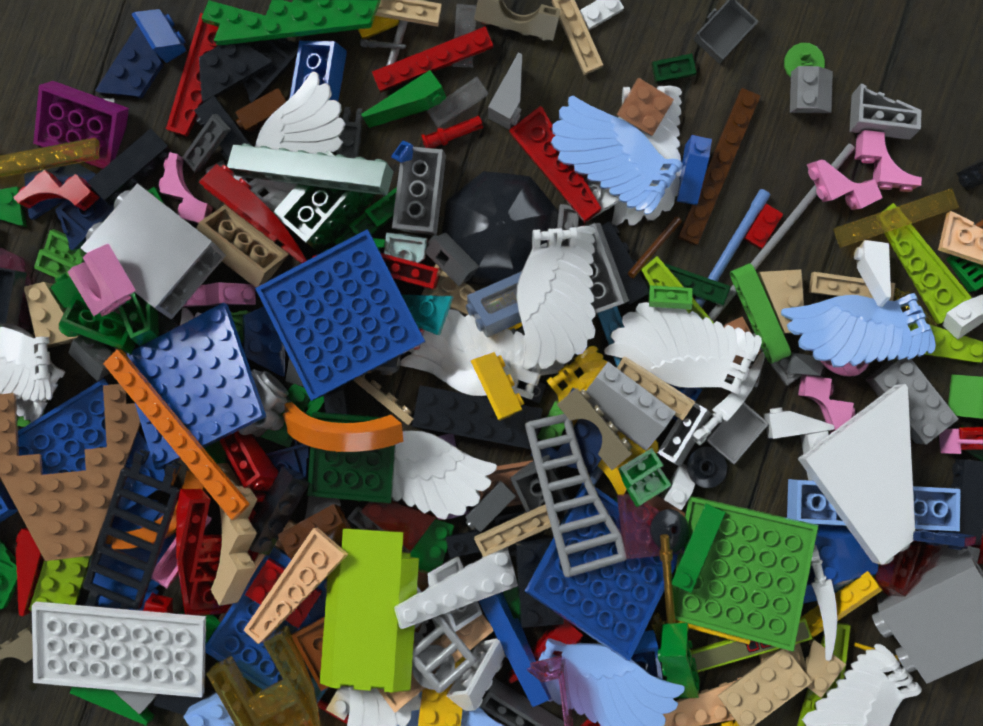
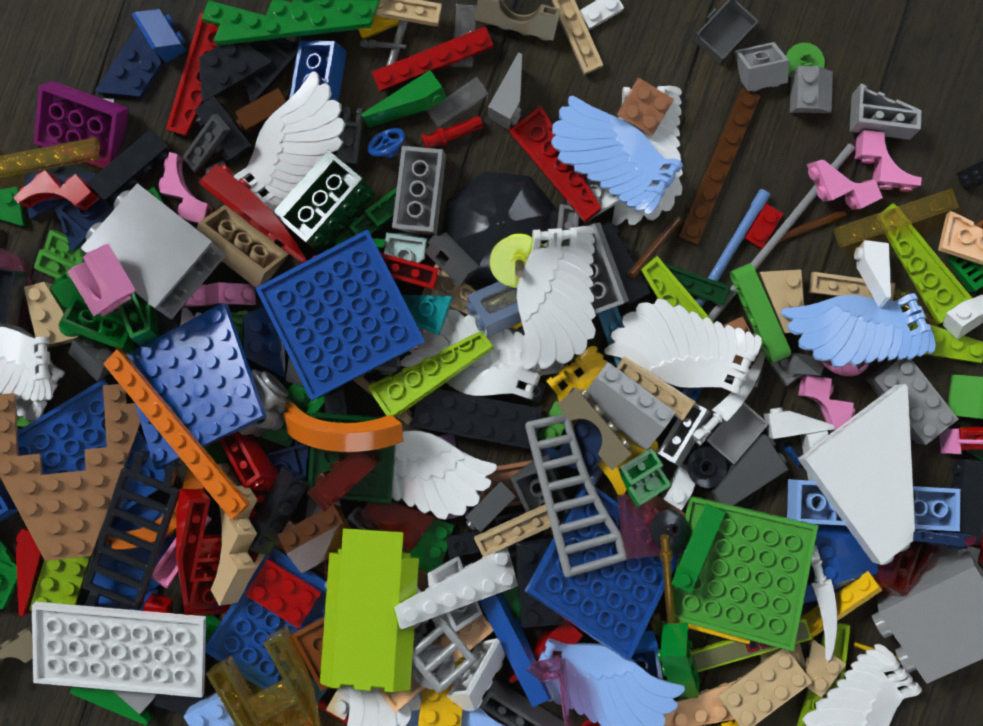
brick [227,144,394,195] -> none
light nougat wing [244,527,348,644] -> none
blue slope [391,141,413,163] -> none
yellow slope [471,352,524,421] -> none
bright green plate [649,285,692,309] -> none
dark green plate [651,53,696,84] -> none
blue slope [677,135,712,205] -> none
none -> clear red wedge [307,450,380,512]
none -> blue piece [368,128,405,158]
none -> lime wing [368,331,494,418]
none -> neon yellow piece [490,234,544,288]
none -> dark grey slope [710,434,788,505]
none -> light grey slope [735,42,789,91]
none -> reddish brown bar [767,209,846,244]
none -> blue piece [782,441,805,470]

